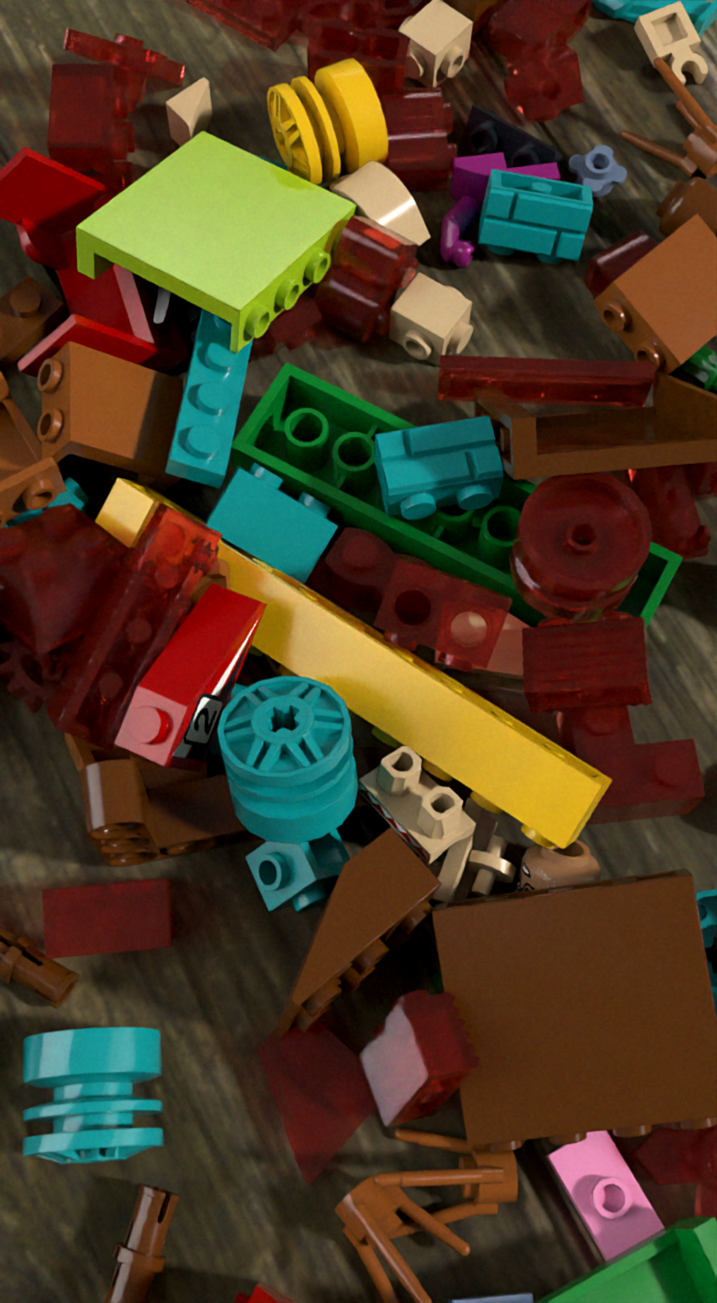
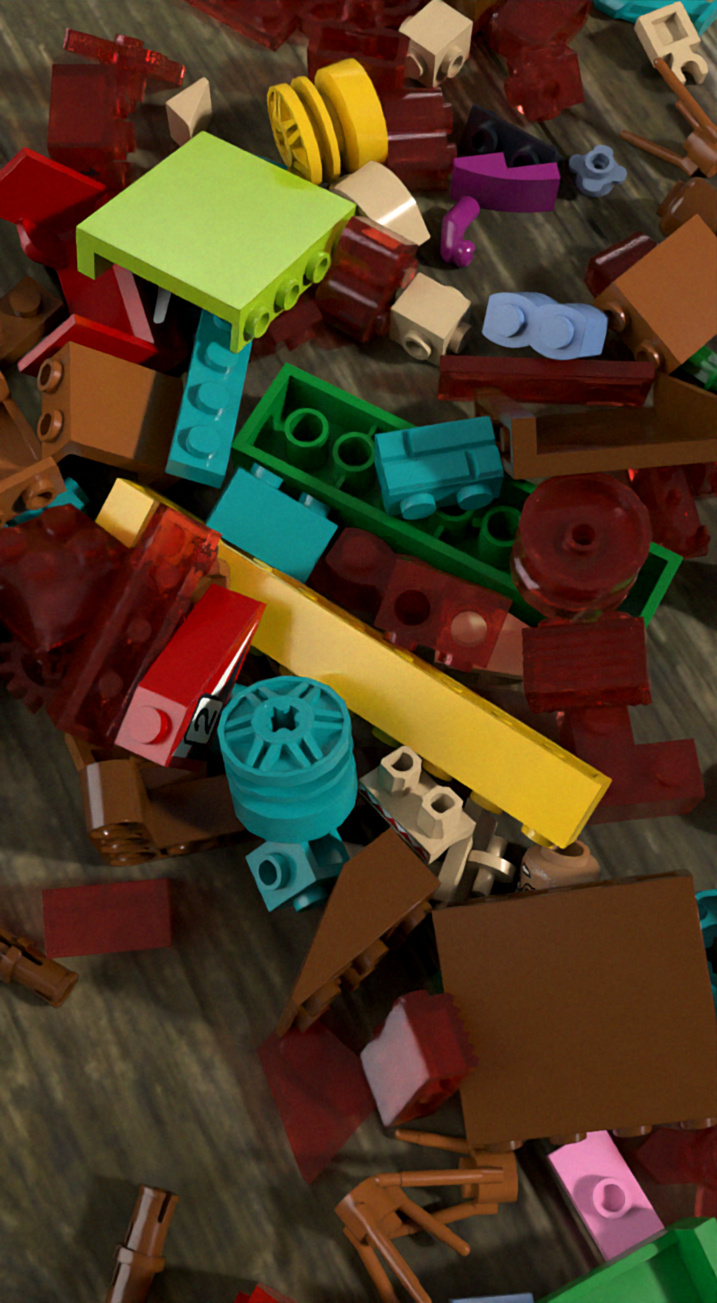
teal wheel [23,1027,164,1164] -> none
teal brick [478,169,593,264] -> none
none -> medium blue brick [482,292,610,360]

